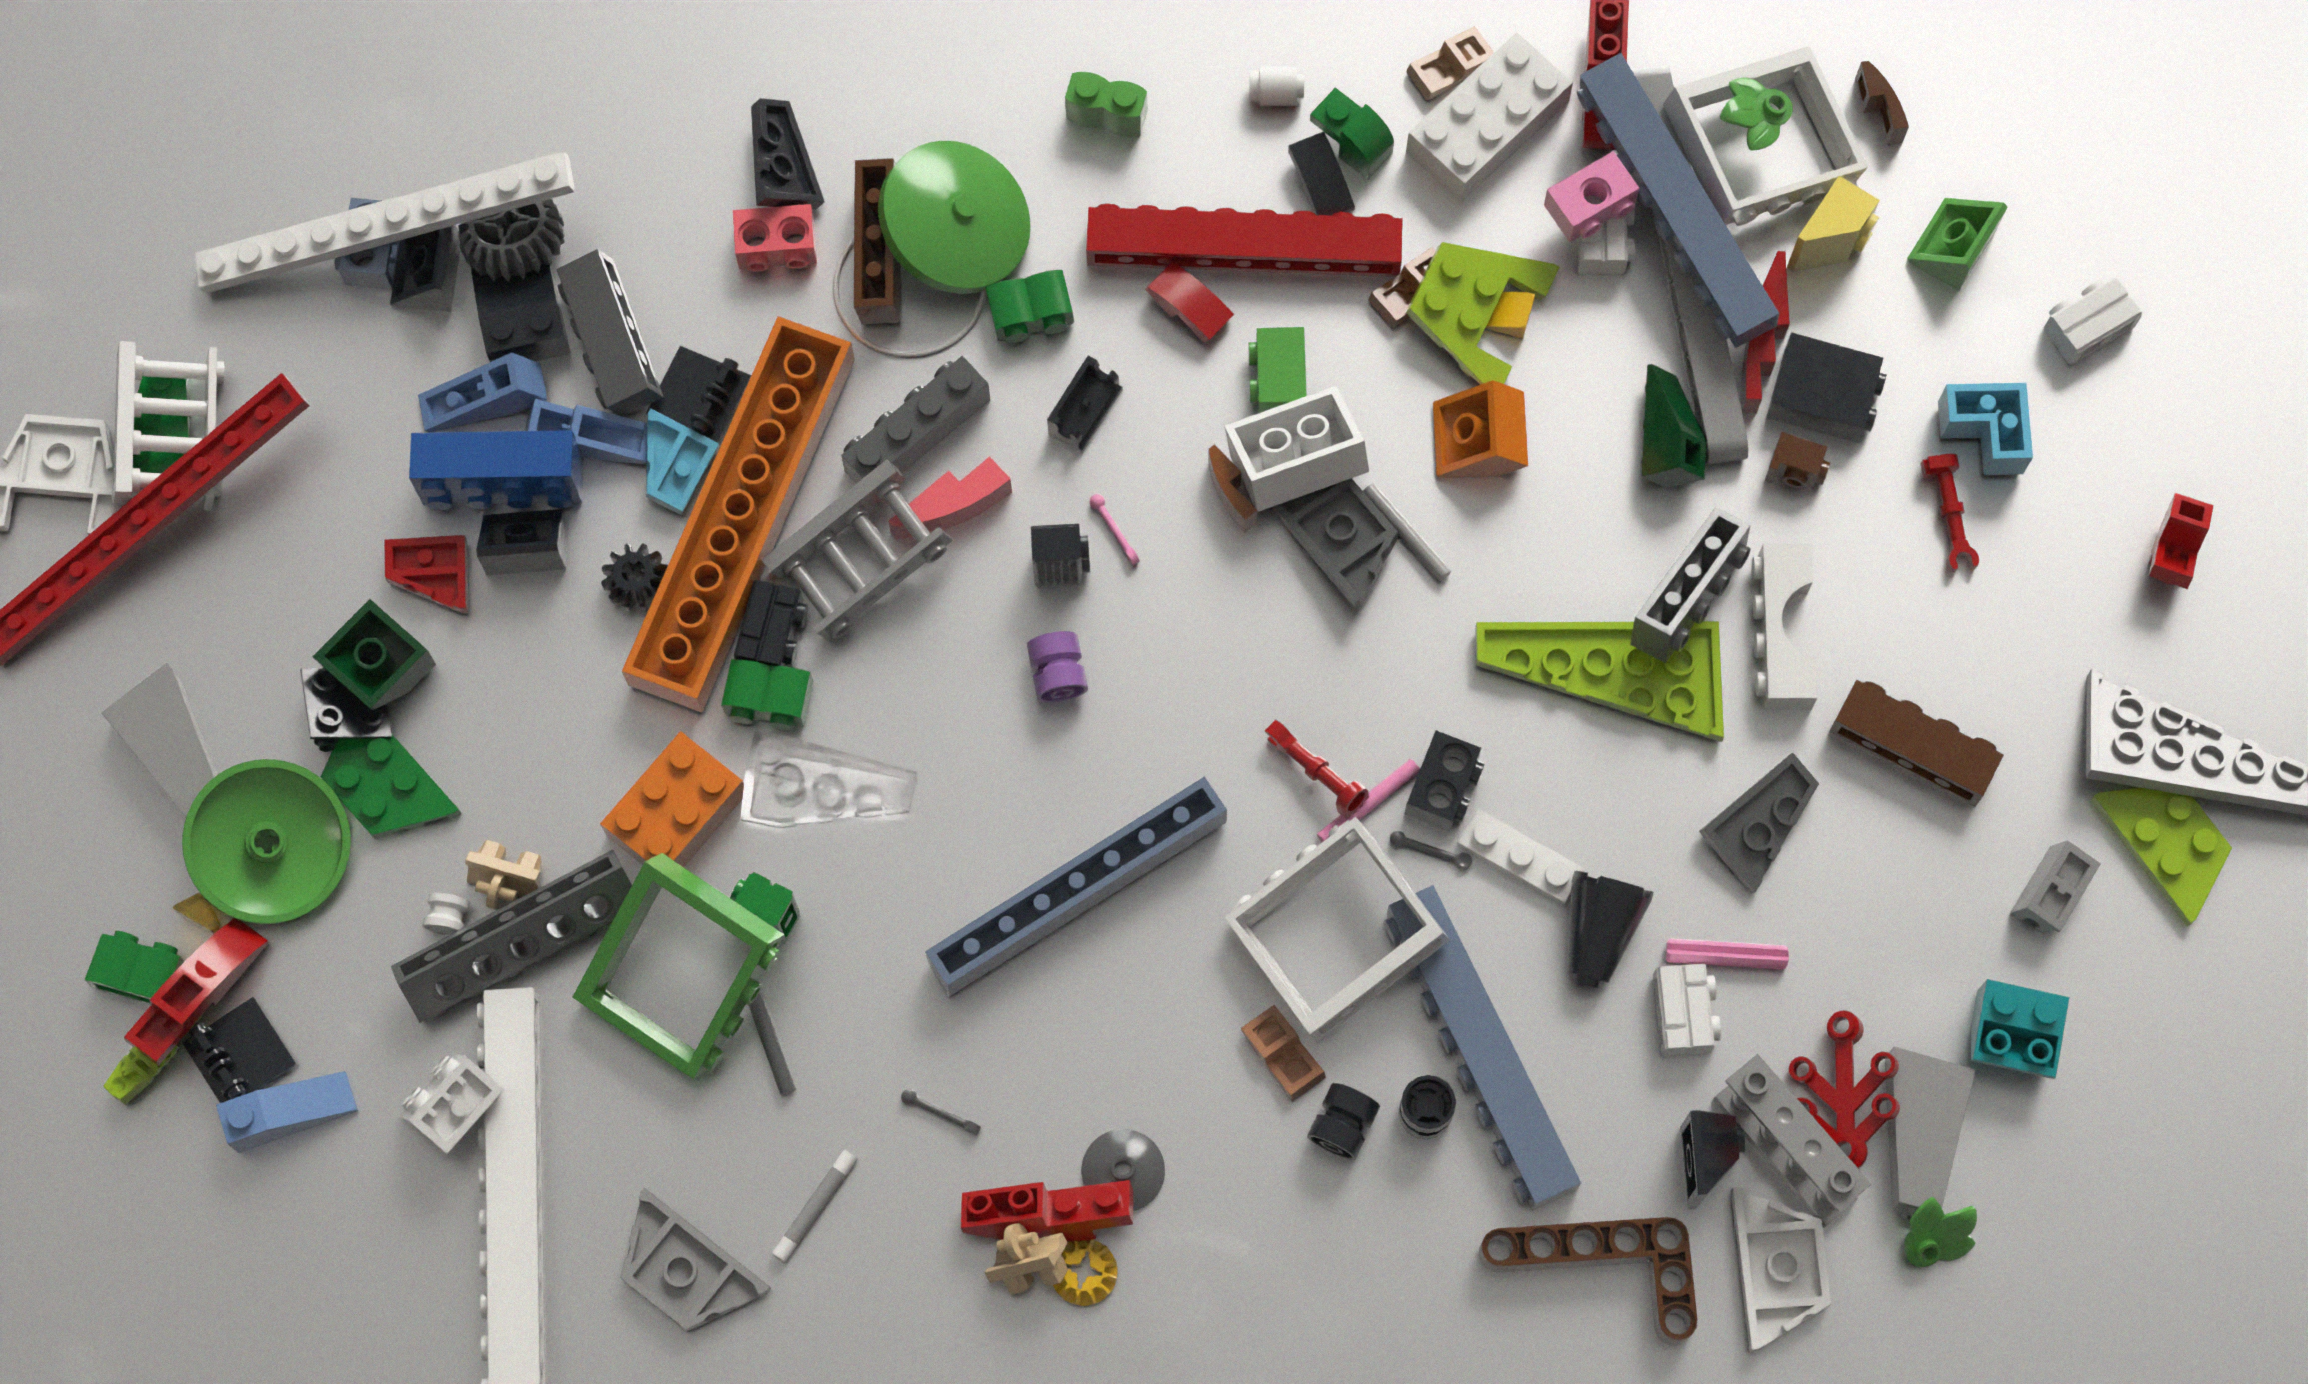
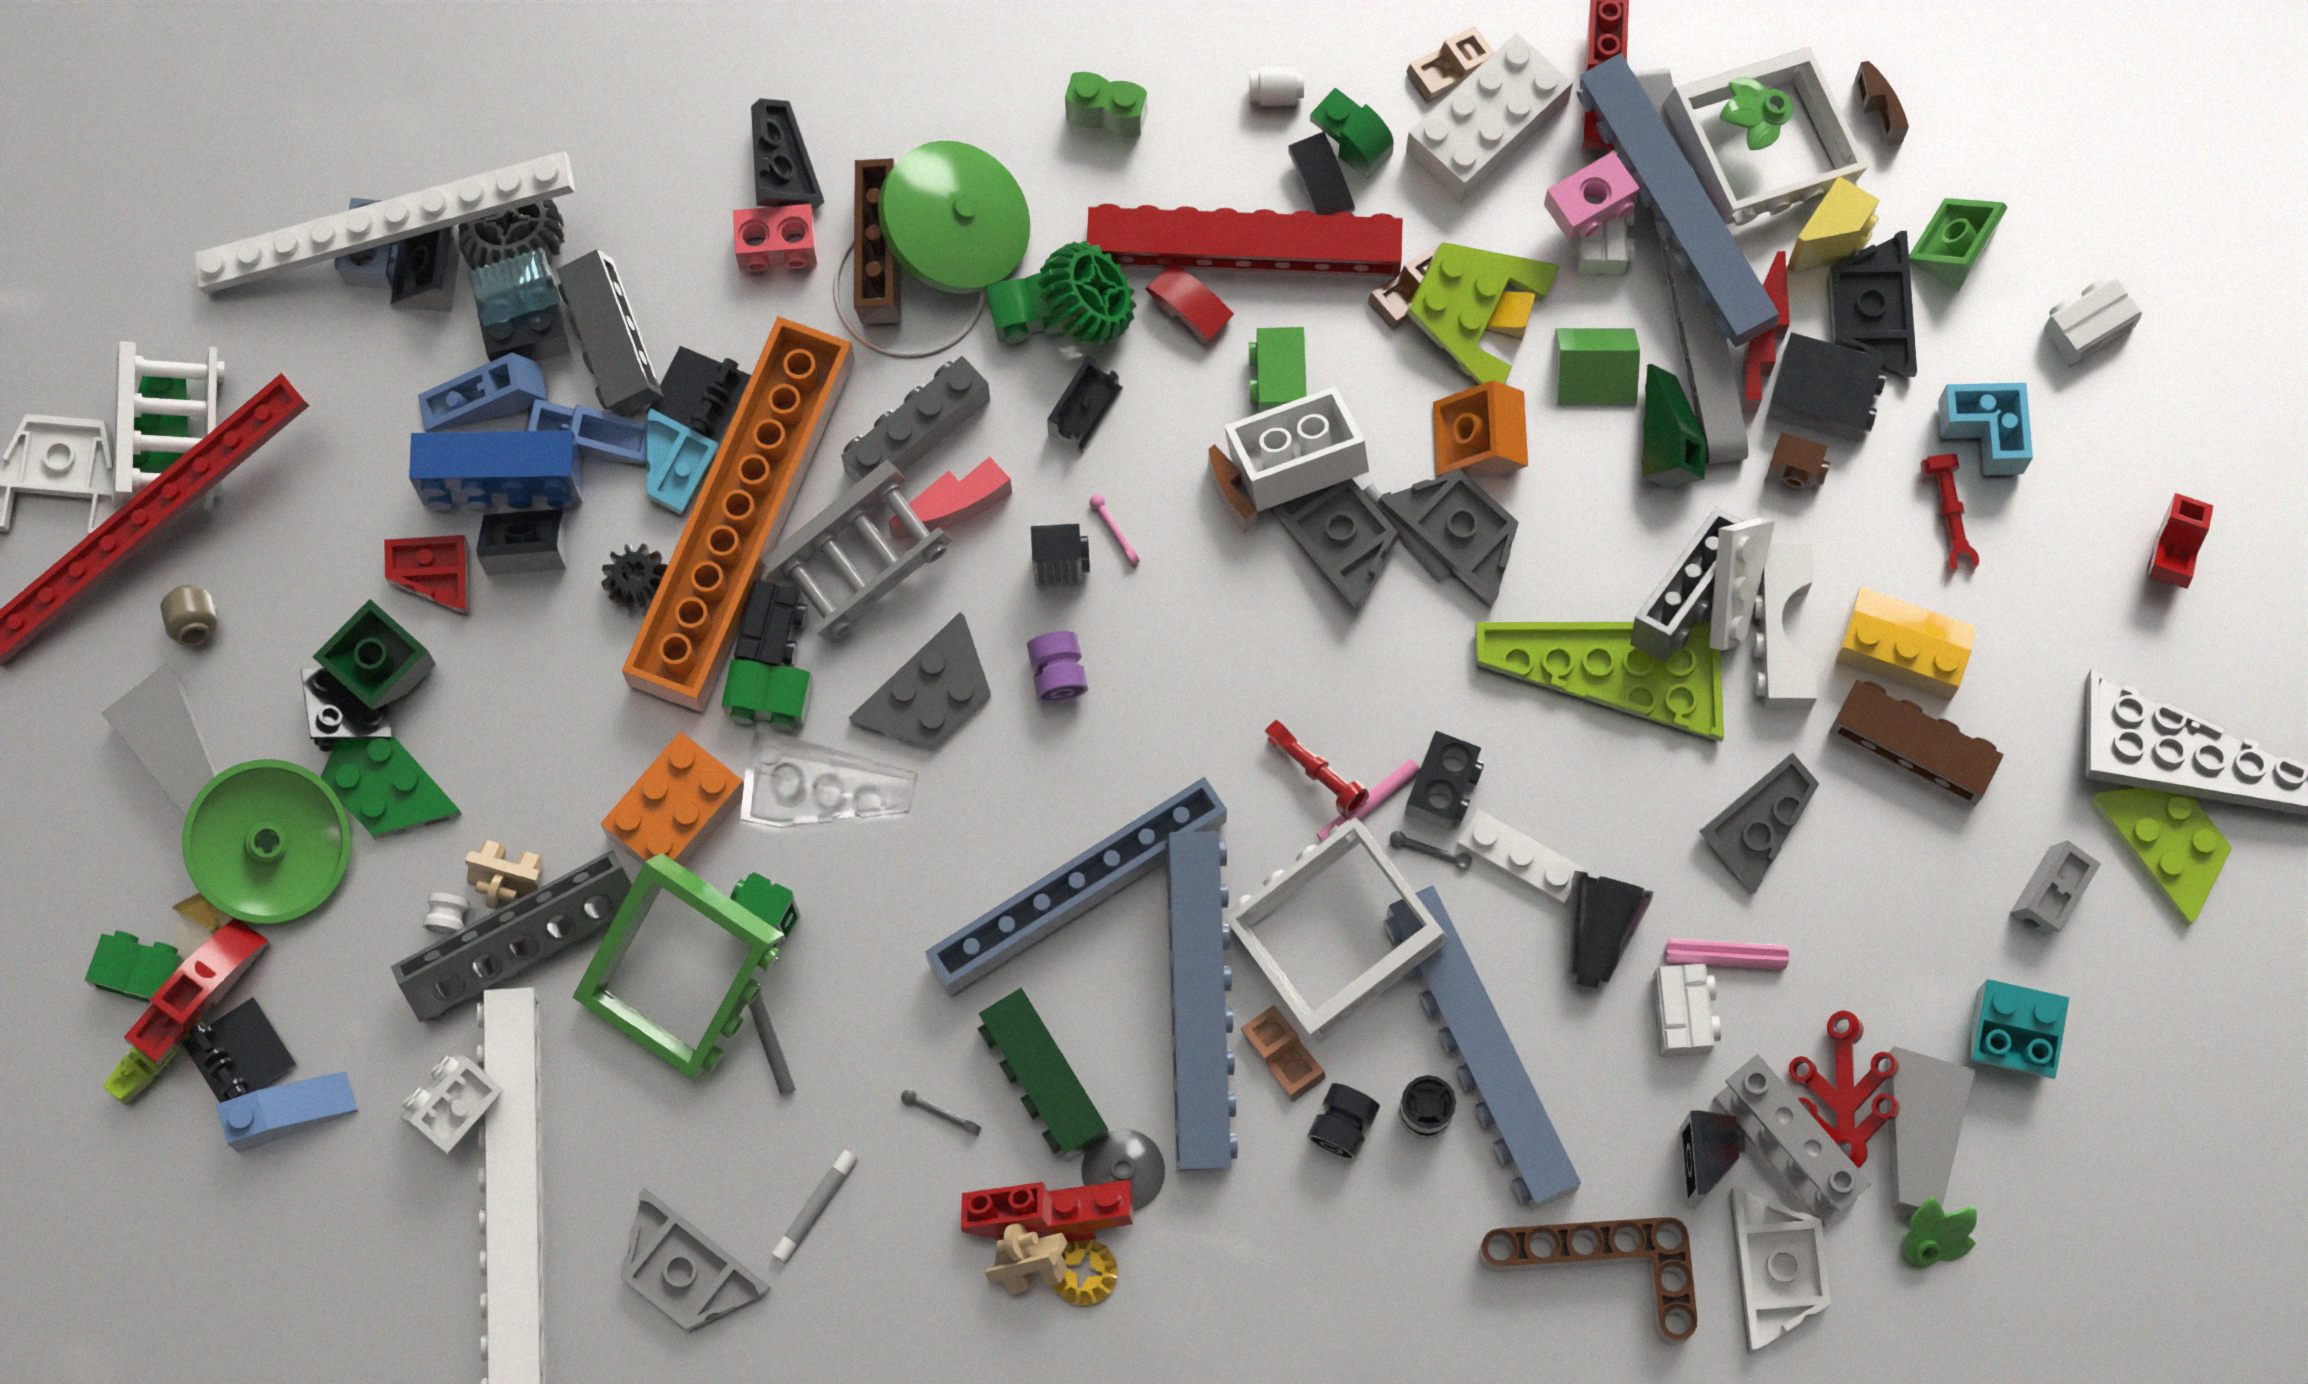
none -> dark tan head [160,585,218,646]
none -> clear light blue brick [467,247,561,327]
none -> dark grey wing [849,612,991,751]
none -> dark green brick [977,987,1110,1161]
none -> green gear [1037,241,1137,347]
none -> sand blue brick [1165,831,1238,1170]
none -> dark grey wing [1377,469,1519,606]
none -> bright green slope [1555,328,1640,405]
none -> white wing [1709,518,1776,650]
none -> black wing [1828,230,1917,377]
none -> yellow slope [1835,587,1976,701]

